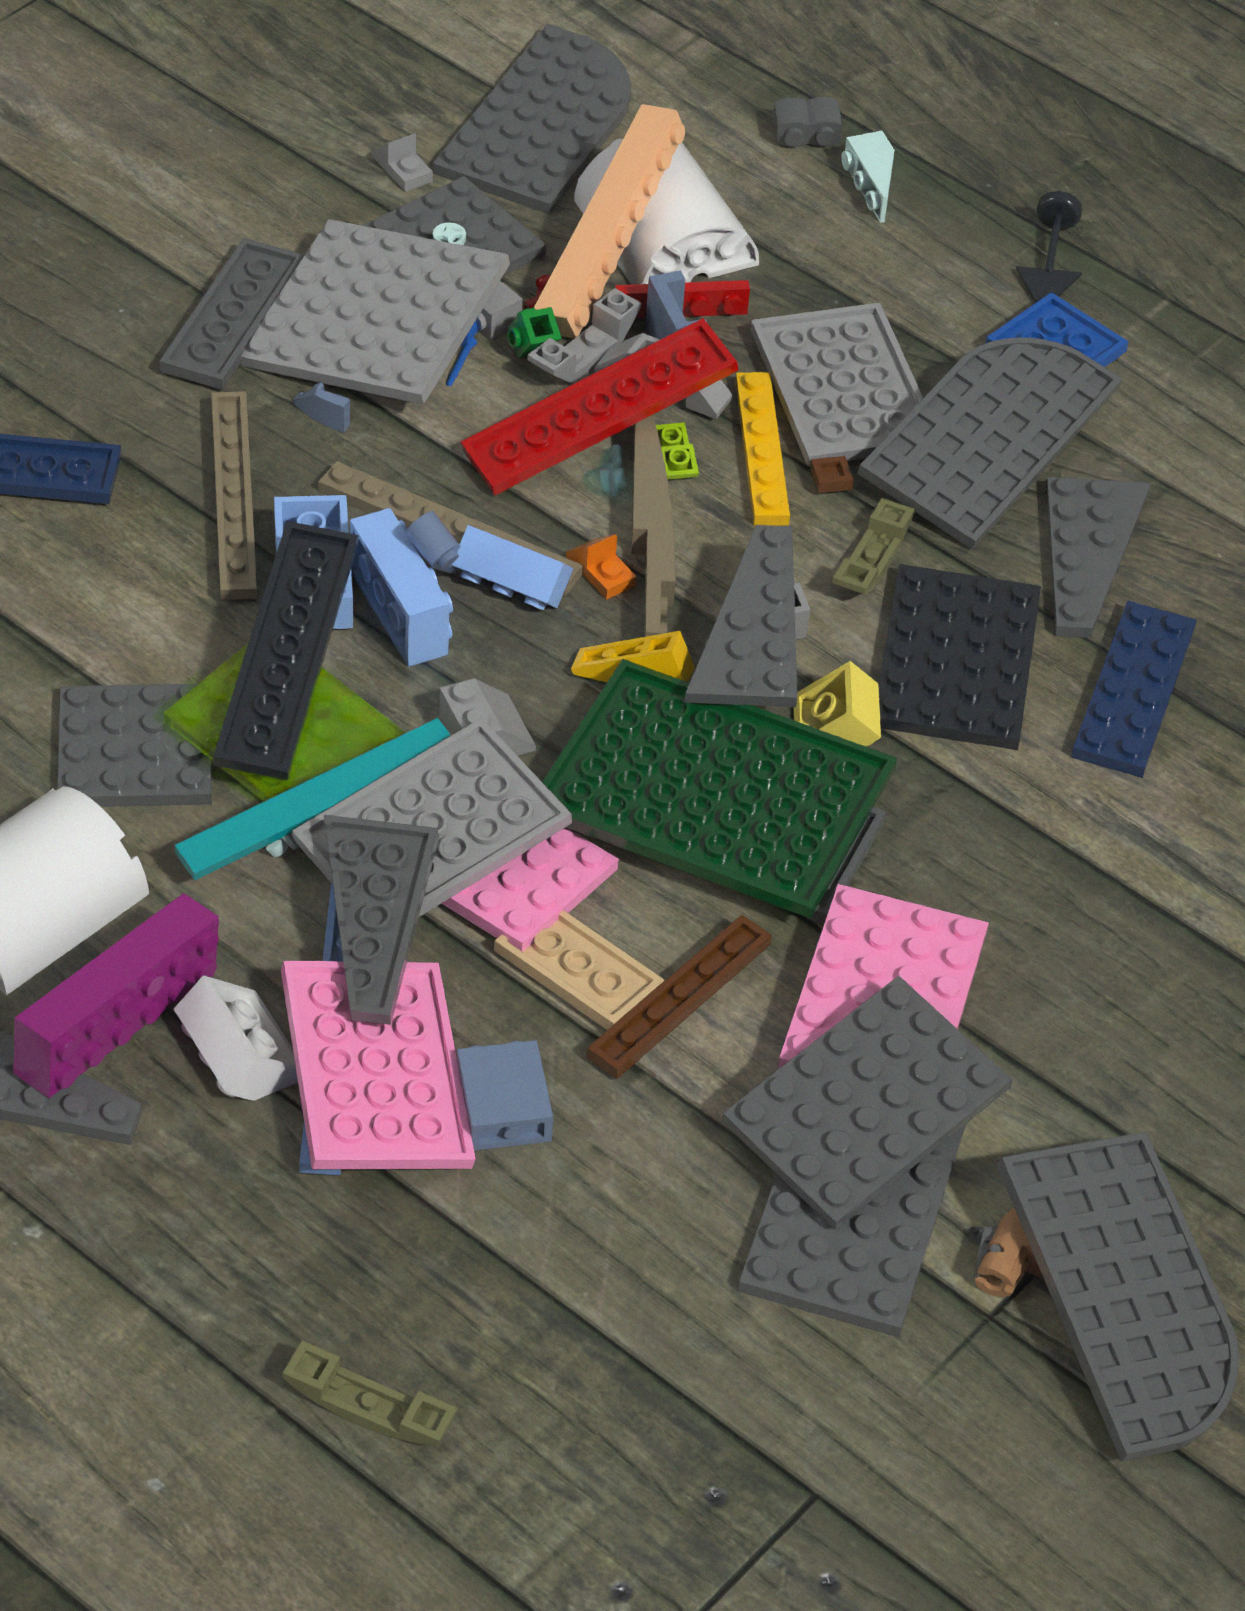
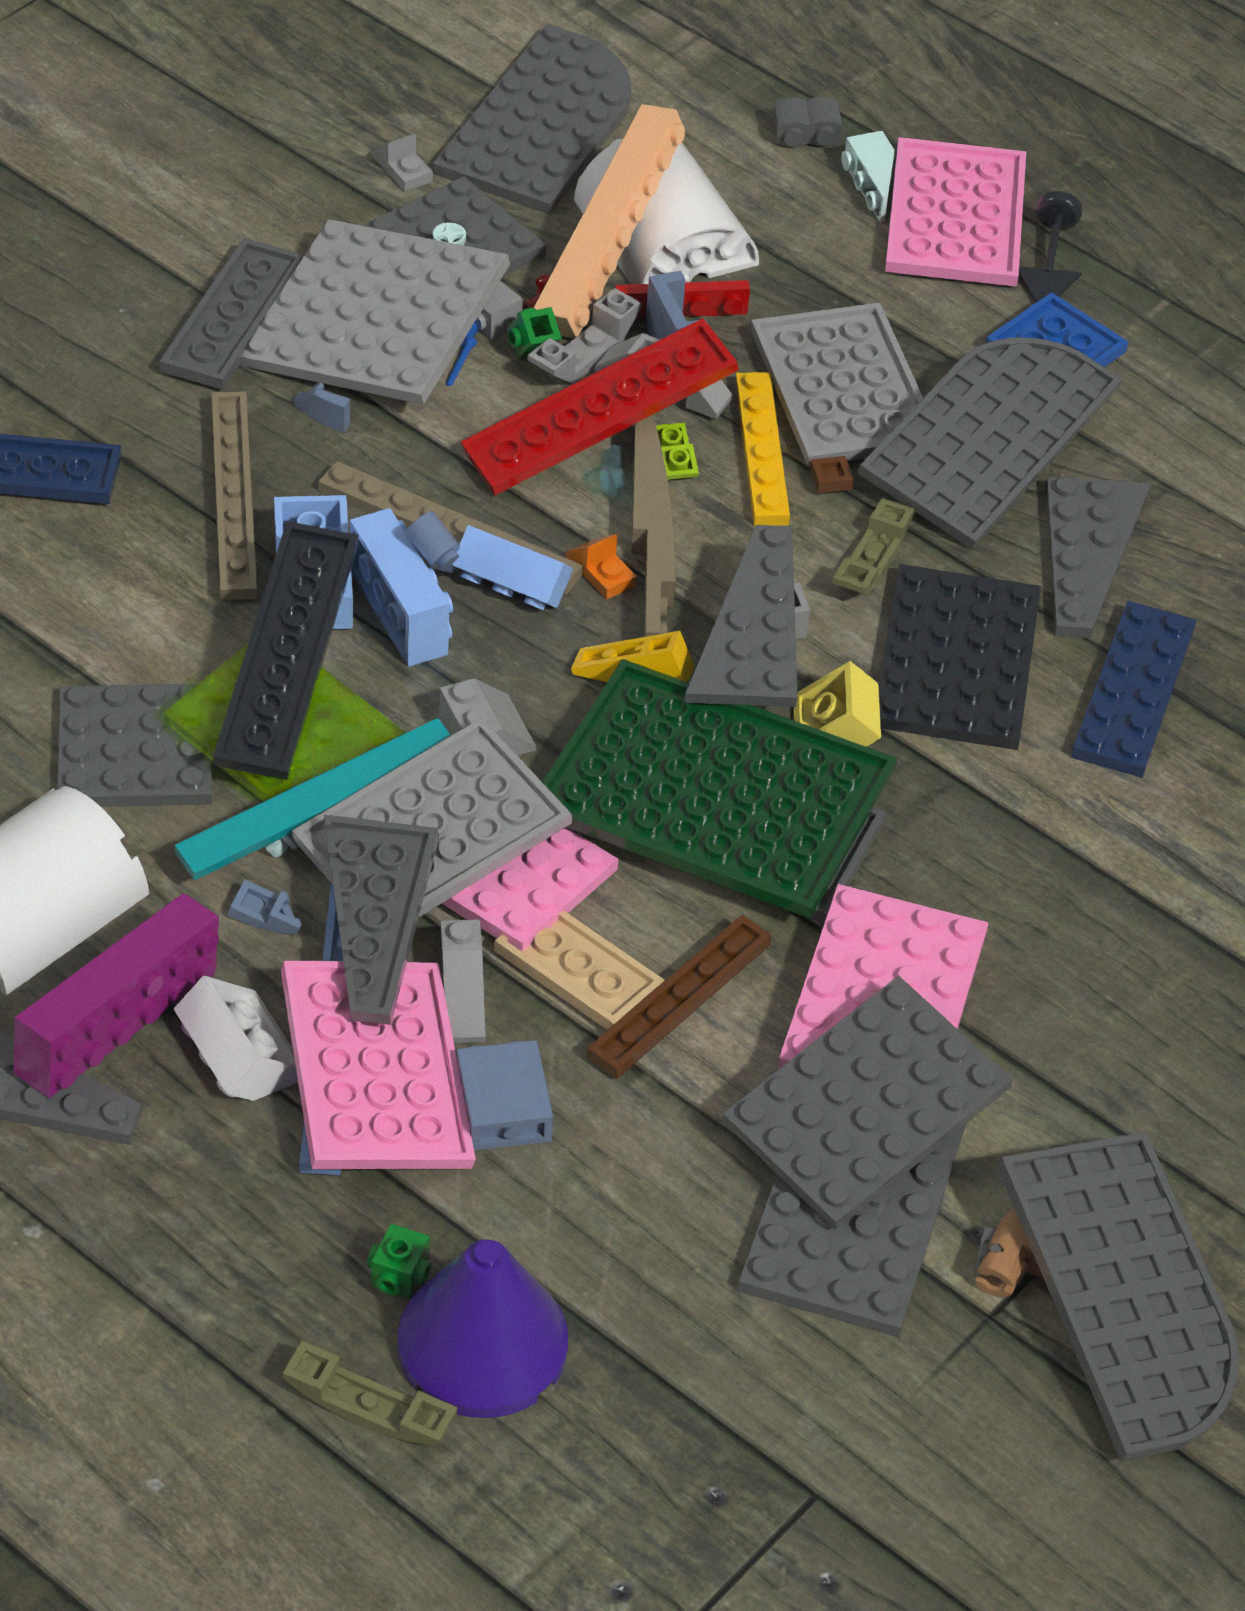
none -> sand blue slope [227,880,302,935]
none -> green brick [367,1223,431,1299]
none -> dark purple cone [398,1239,568,1418]
none -> light grey slope [440,920,486,1043]
none -> bright pink plate [885,137,1026,286]

